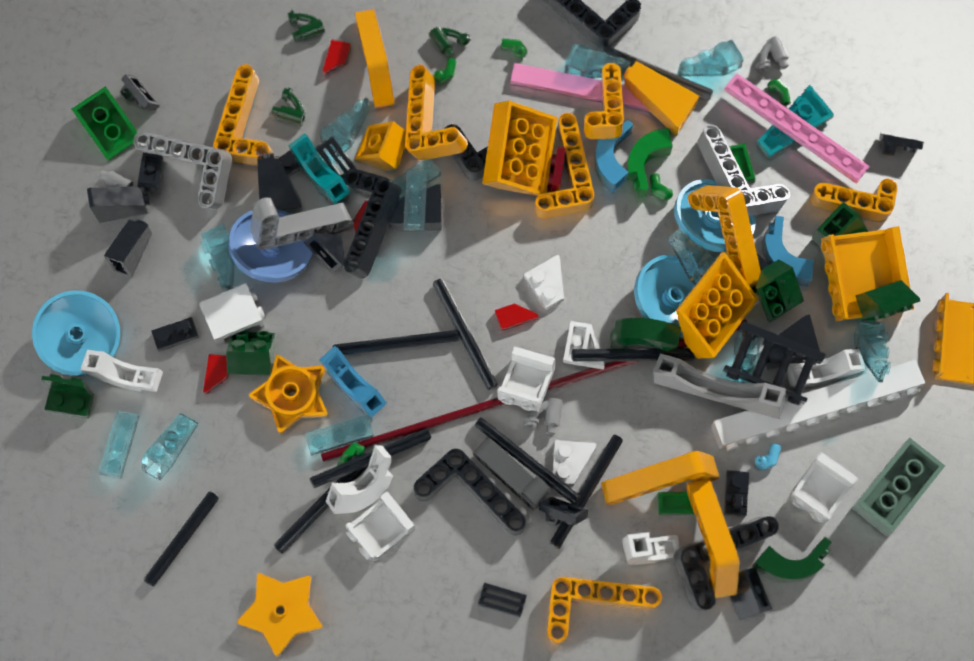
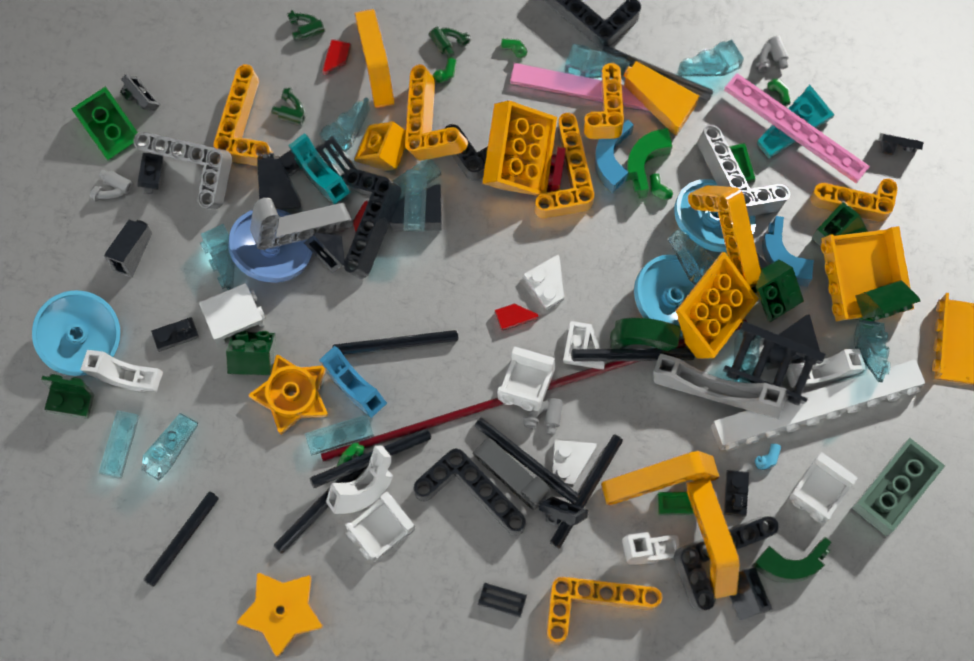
black slope [87,187,150,223] -> none
red tile [203,354,229,394] -> none
black axle [433,278,498,390] -> none

